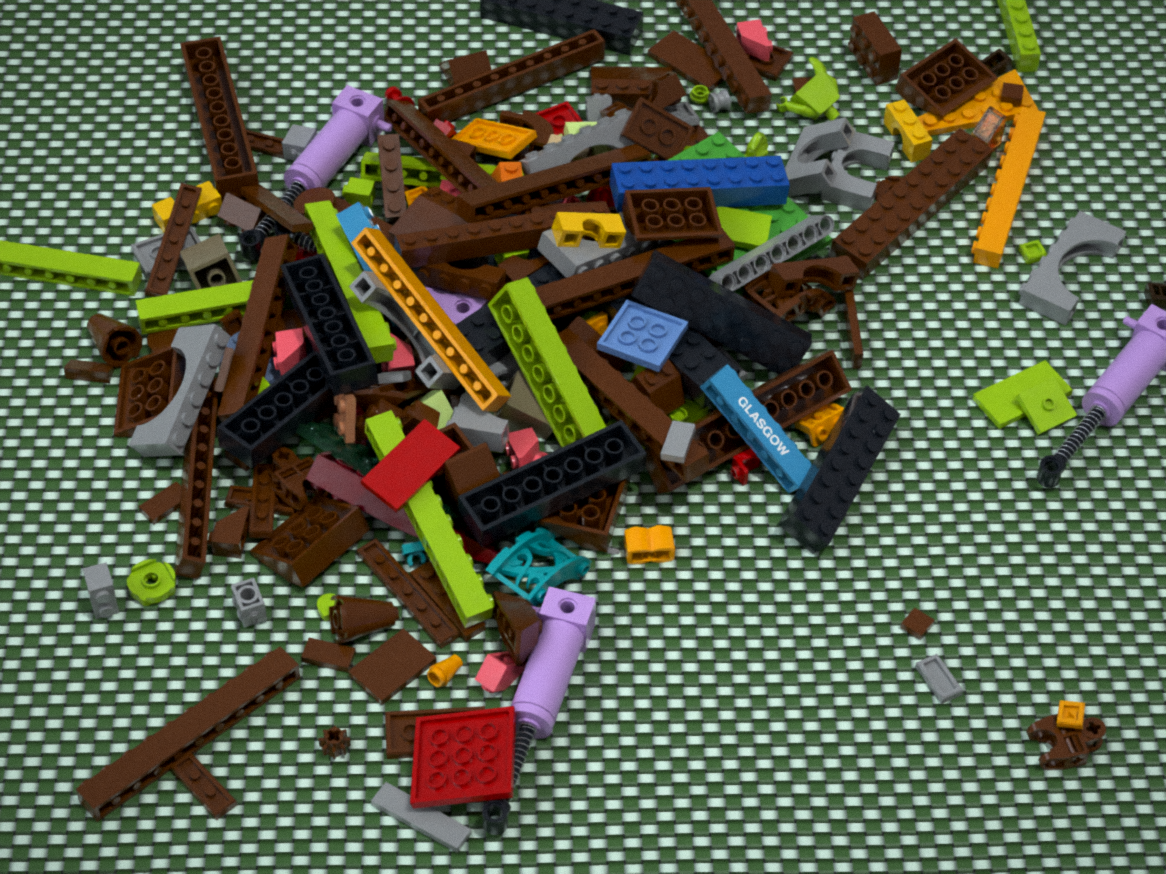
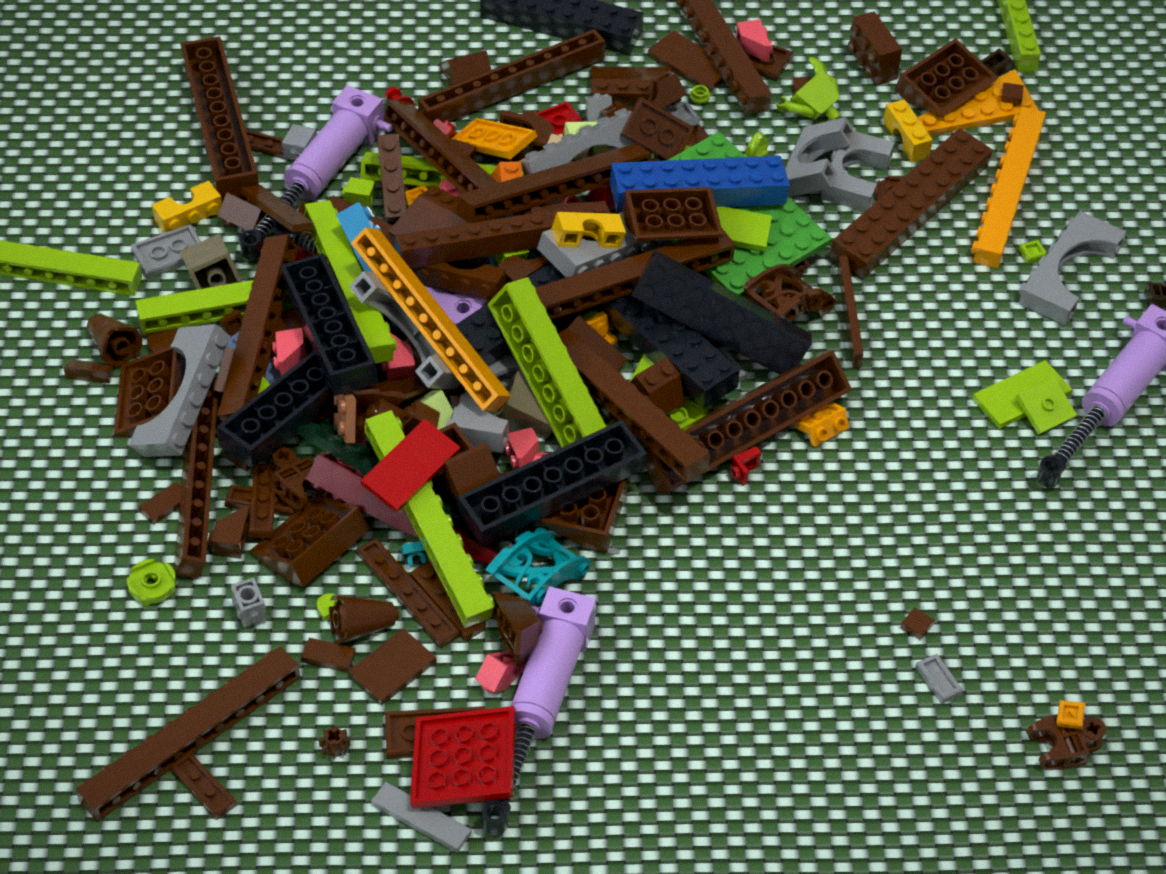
light grey brick [83,562,119,619] -> none
reddish brown tile [145,183,202,297] -> none
reddish brown tile [294,187,337,216] -> none
light grey tile [377,370,412,384] -> none
light orange cone [427,654,463,687] -> none
medium blue plate [597,300,688,372] -> none
light orange brick [623,525,675,564] -> none
light grey tile [660,421,696,463] -> none
dark azure brick [700,364,812,494] -> none
light grey wheel [708,90,731,113] -> none
light grey beam [709,215,835,291] -> none
reddish brown arch [767,256,860,297] -> none
black brick [778,385,901,554] -> none
clear orange slope [971,106,1007,152] -> none

